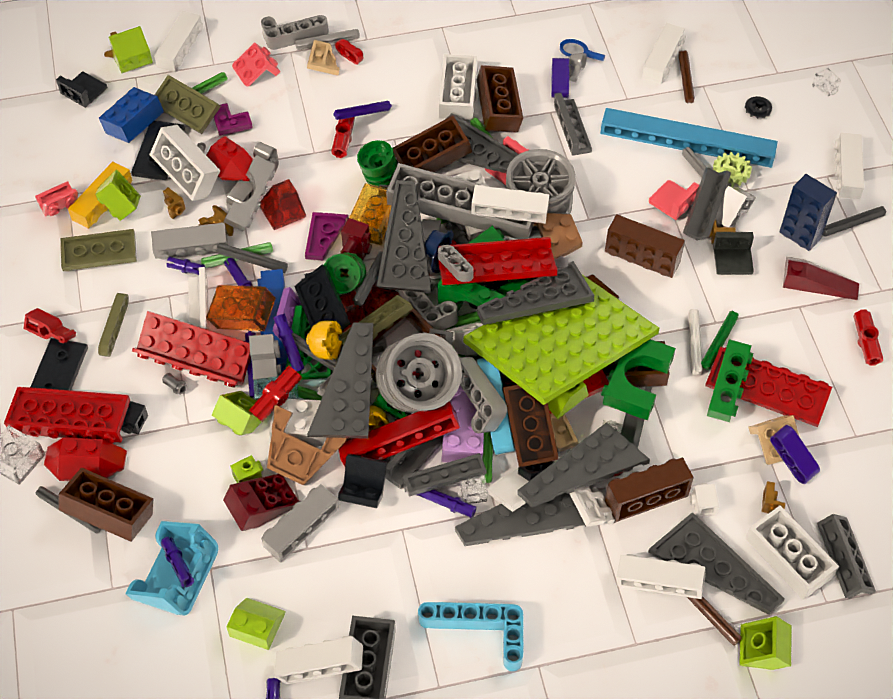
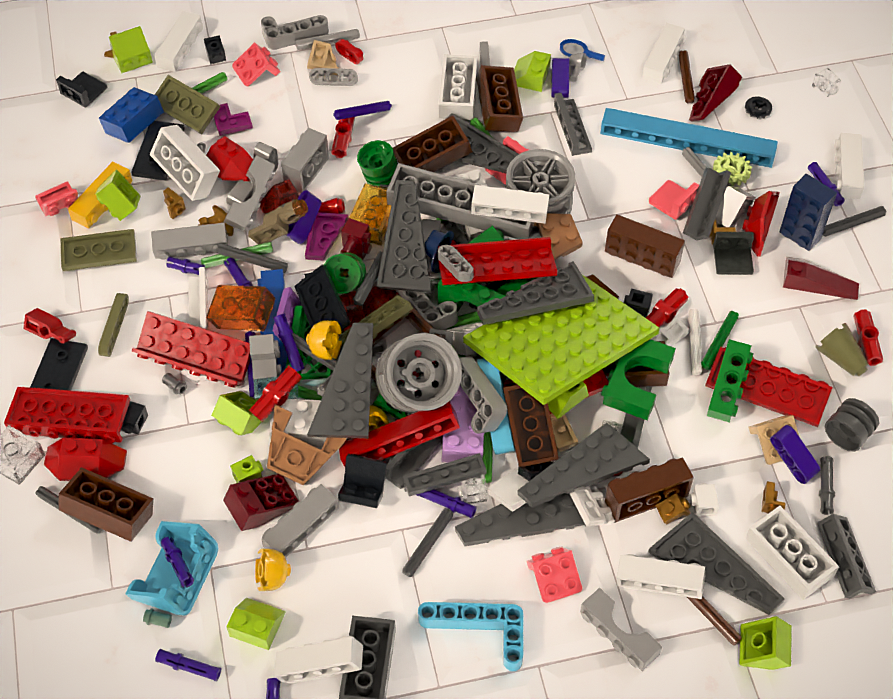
none -> sand green pin [143,608,172,628]
none -> dark purple pin [155,648,222,682]
none -> black brick [204,35,226,64]
none -> dark tan plate [248,199,308,244]
none -> yellow cylinder [255,548,291,591]
none -> light grey brick [281,128,329,193]
none -> dark purple beam [285,190,322,244]
none -> light grey beam [309,68,358,86]
none -> red cone [318,197,345,214]
none -> dark grey axle [402,508,453,577]
none -> light grey beam [480,41,490,66]
none -> lime slope [514,51,551,92]
none -> coral bracket [527,546,582,603]
none -> light grey arch [580,587,662,671]
none -> black brick [623,288,653,318]
none -> red piece [646,288,689,328]
none -> white slope [651,317,690,347]
none -> pearl gold bracket [655,494,691,525]
none -> dark red wedge [689,64,743,122]
none -> red wedge [742,191,780,257]
none -> dark purple pin [807,162,845,207]
none -> olive cone [815,323,868,376]
none -> dark grey pin [819,456,835,515]
none -> dark grey wheel [824,398,880,452]

